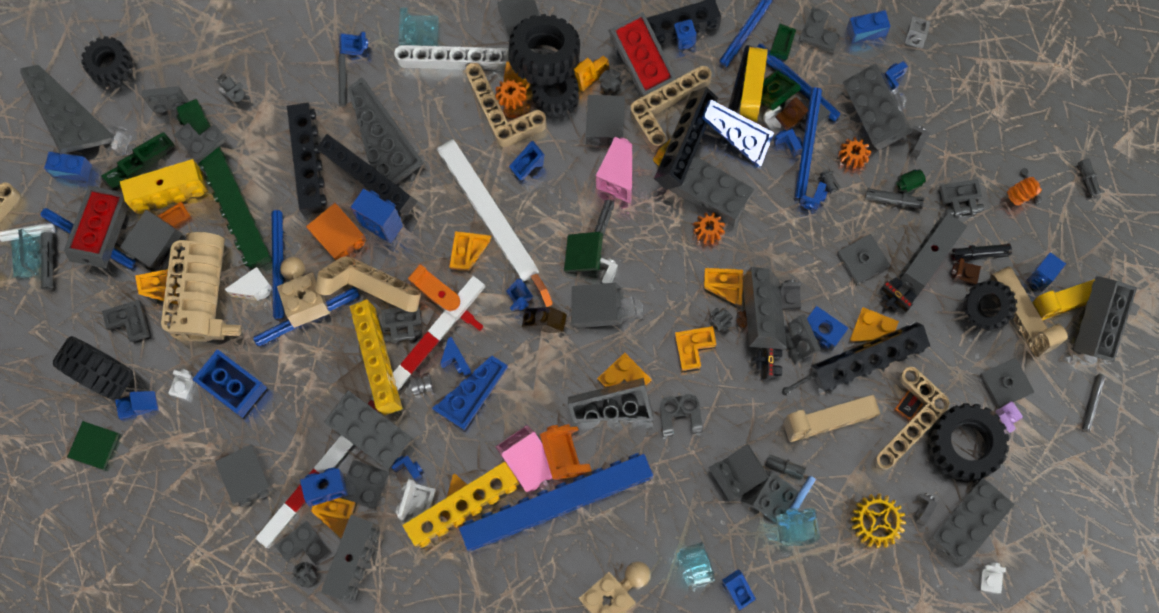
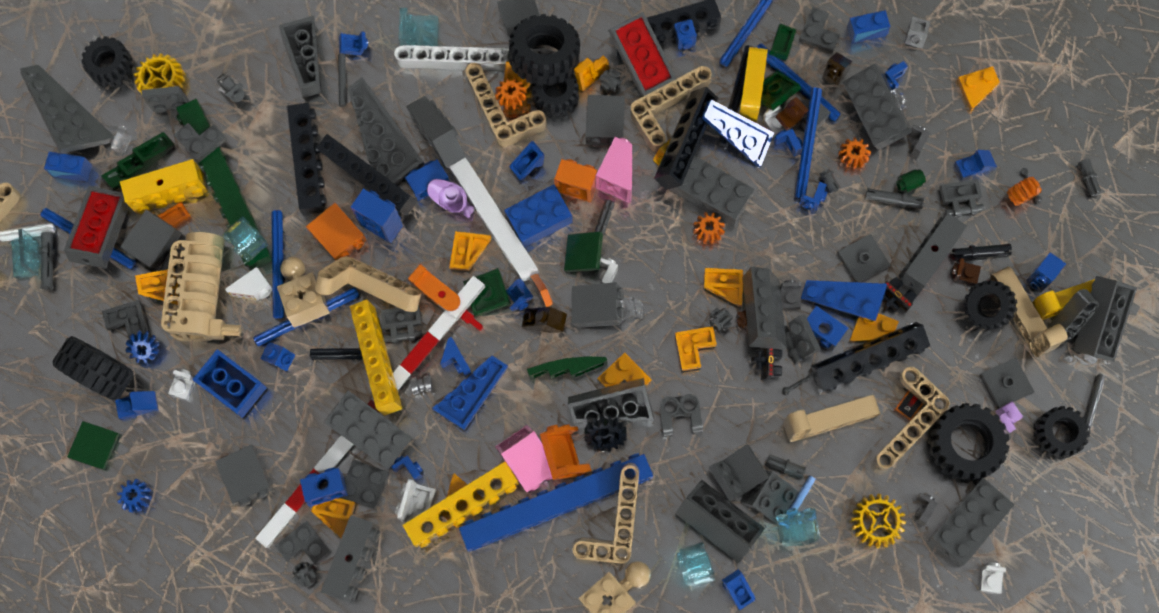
none -> blue gear [117,479,152,513]
none -> blue gear [125,330,159,364]
none -> yellow gear [134,53,185,94]
none -> clear light blue brick [222,216,268,262]
none -> blue bracket [260,342,295,371]
none -> dark grey wedge [279,16,321,98]
none -> black axle [310,348,363,360]
none -> blue brick [405,159,450,201]
none -> dark grey wedge [406,96,466,168]
none -> lavender hair [427,179,474,218]
none -> dark green tile [463,268,511,317]
none -> blue brick [504,184,573,248]
none -> dark green slope [527,356,607,380]
none -> orange brick [554,159,598,203]
none -> tan beam [573,463,639,564]
none -> black gear [584,416,627,451]
none -> dark grey slope [675,480,765,563]
none -> blue wing [801,280,887,321]
none -> dark brown slope [823,52,853,86]
none -> blue slope [954,149,997,180]
none -> light orange wing [957,66,1000,111]
none -> black tyre [1033,406,1090,459]
none -> dark grey beam [1048,289,1099,344]

